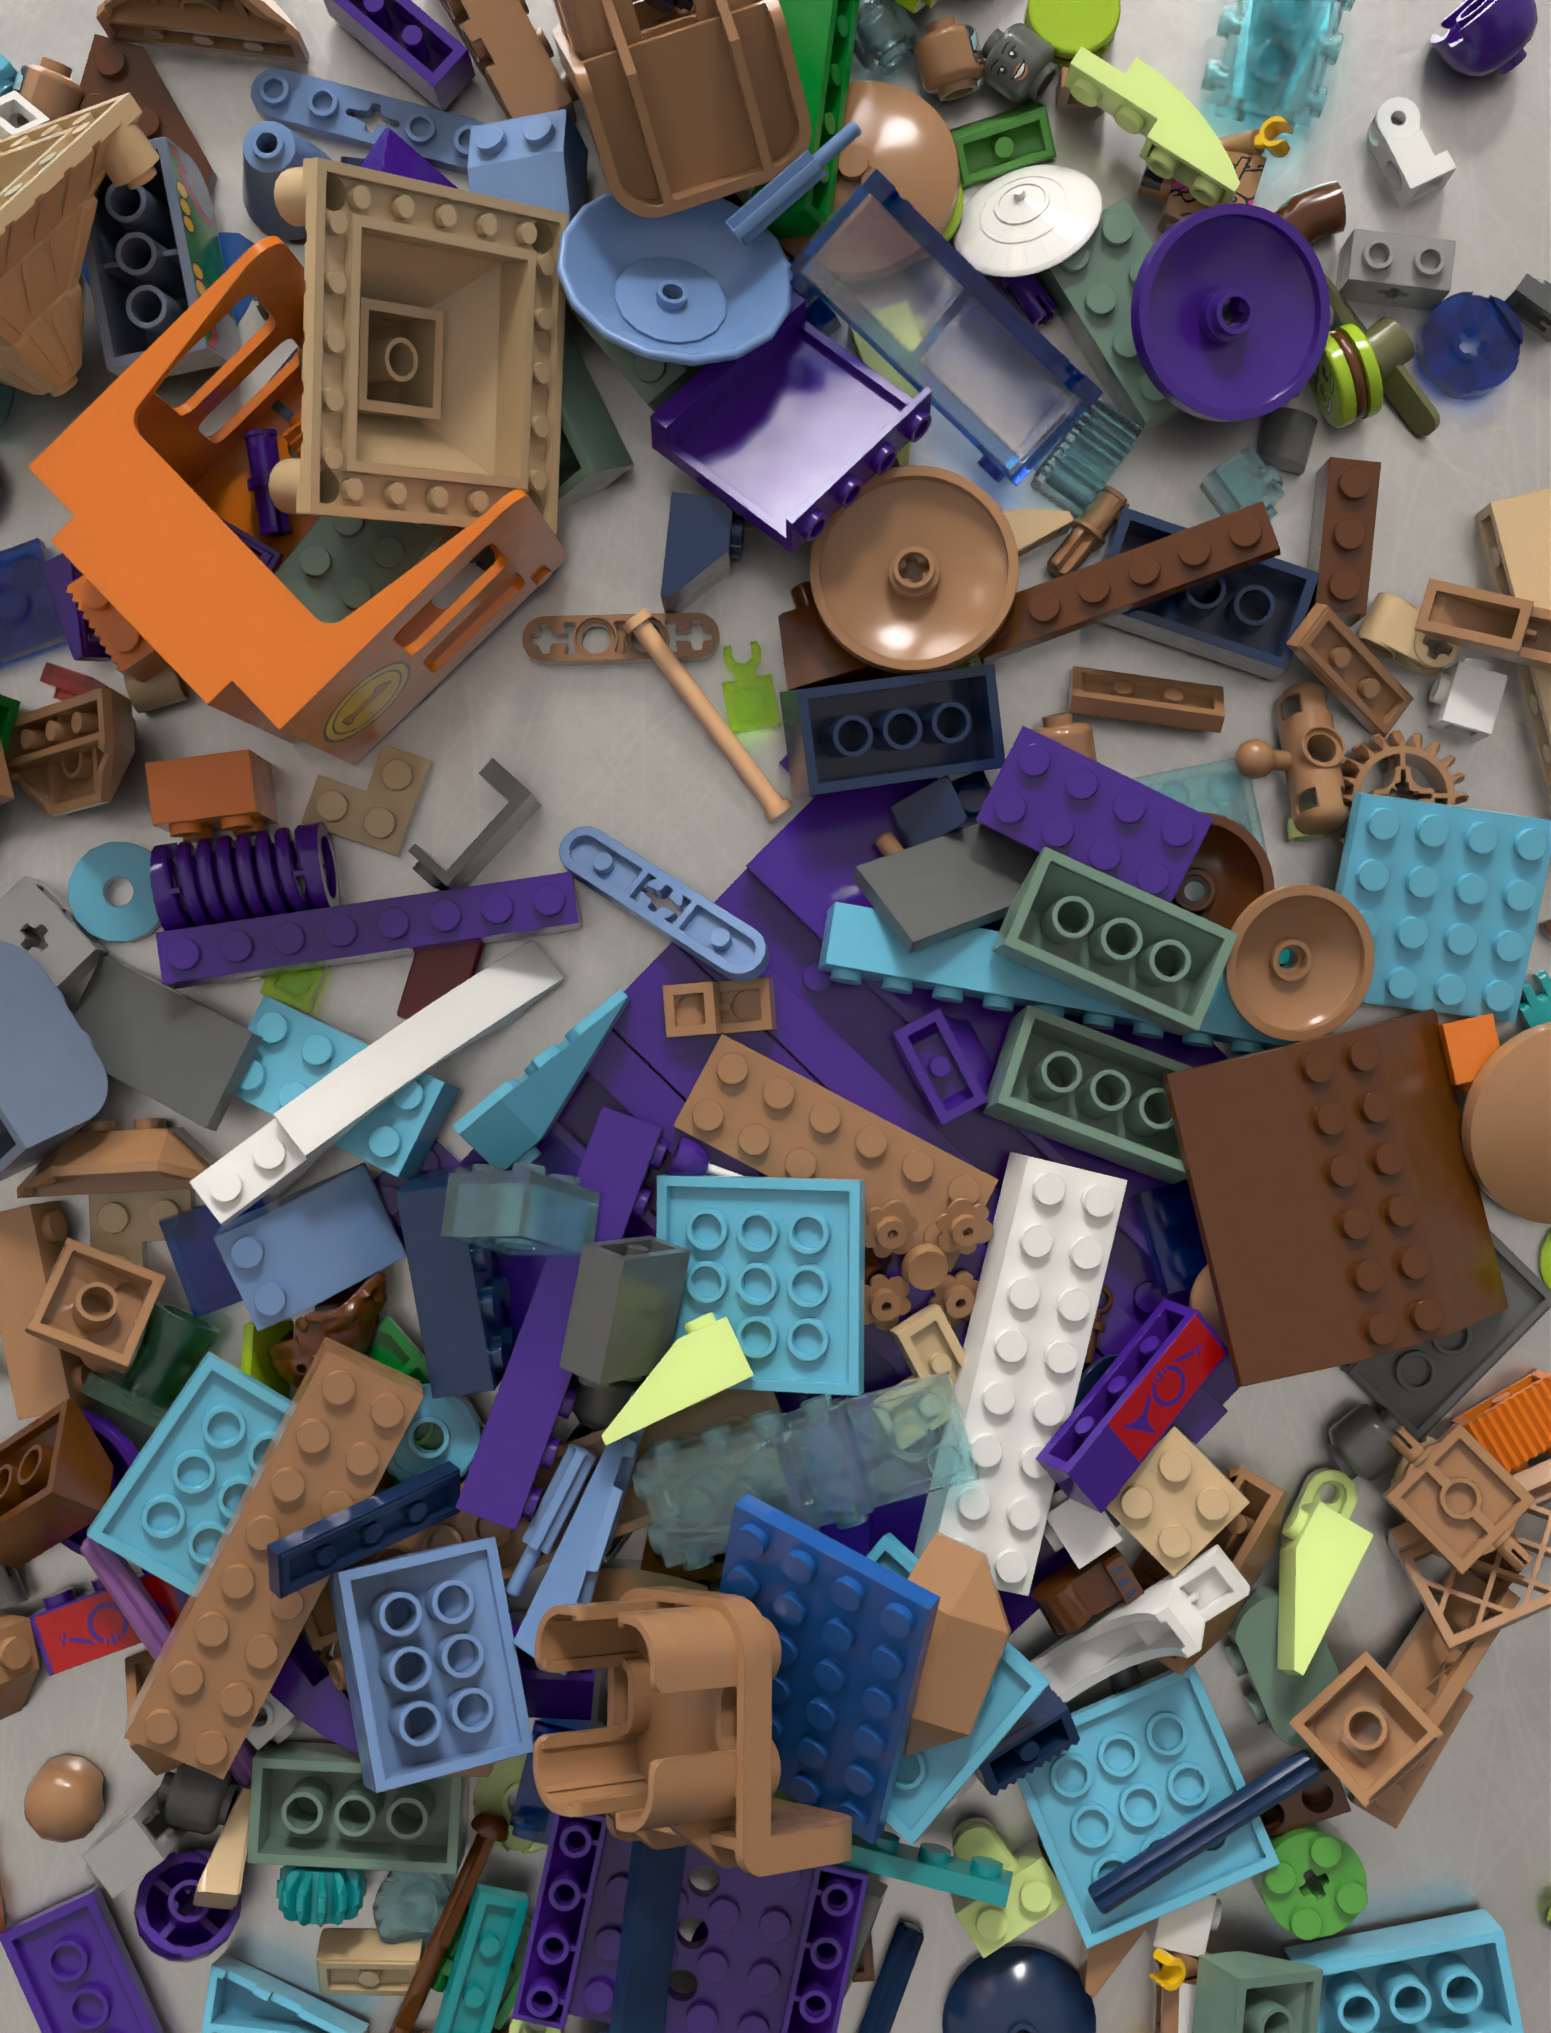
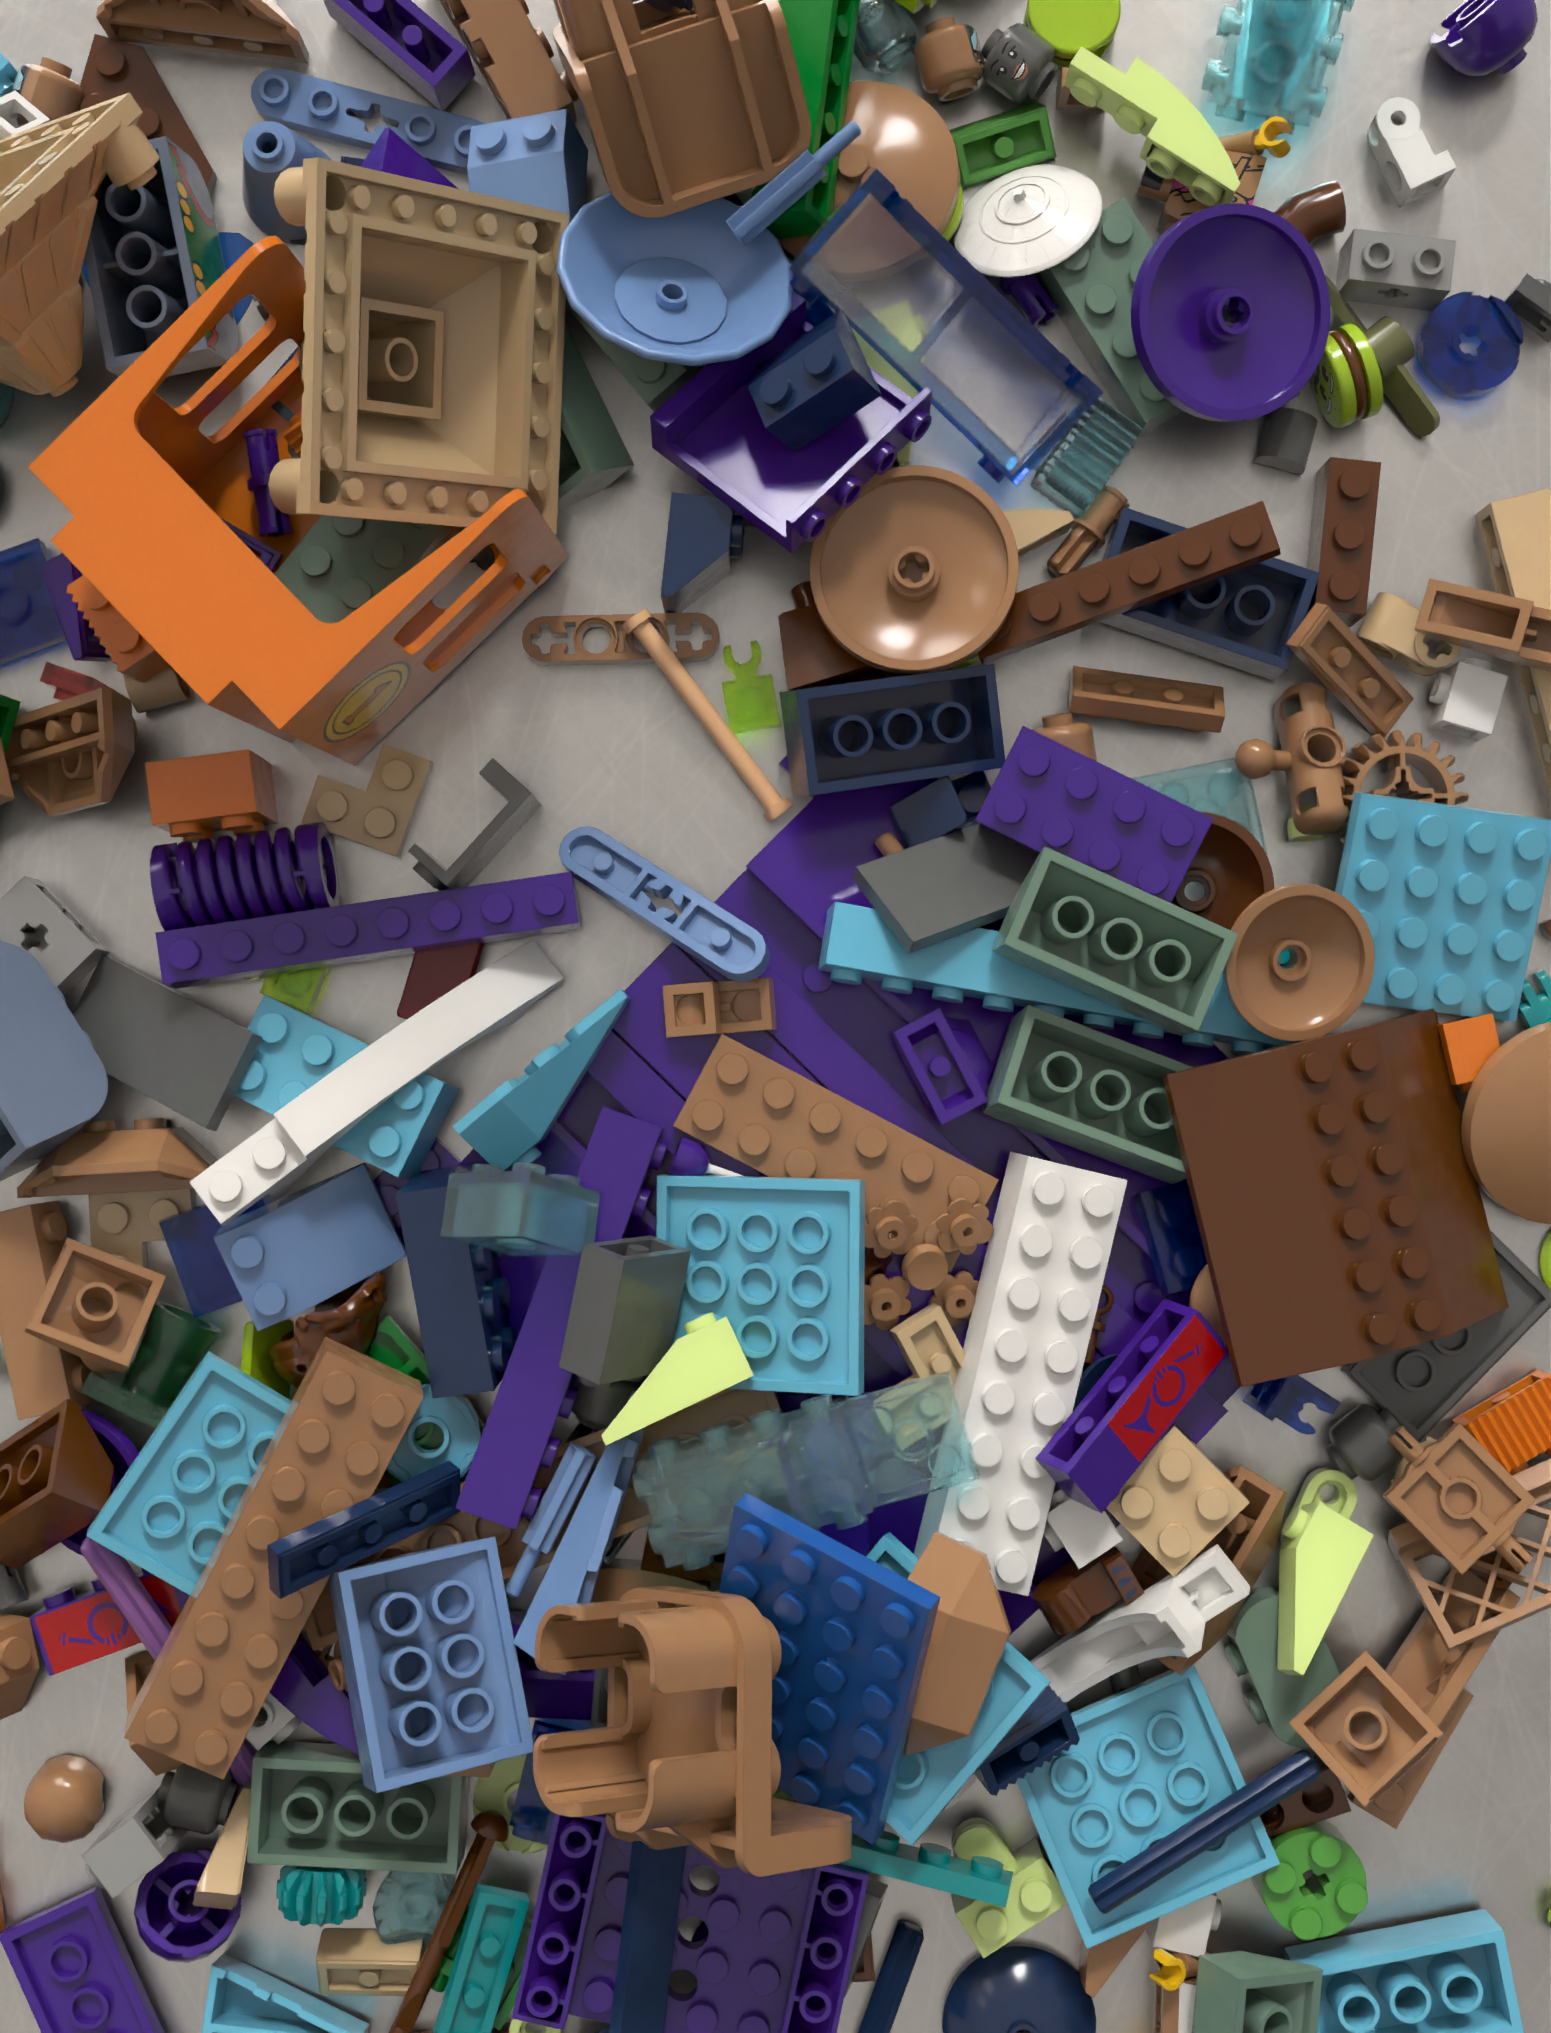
medium azure tile [68,842,161,942] -> none
clear light blue brick [1199,444,1285,520] -> none
none -> dark blue slope [748,310,882,452]
none -> clear blue hinge [1243,1375,1341,1435]

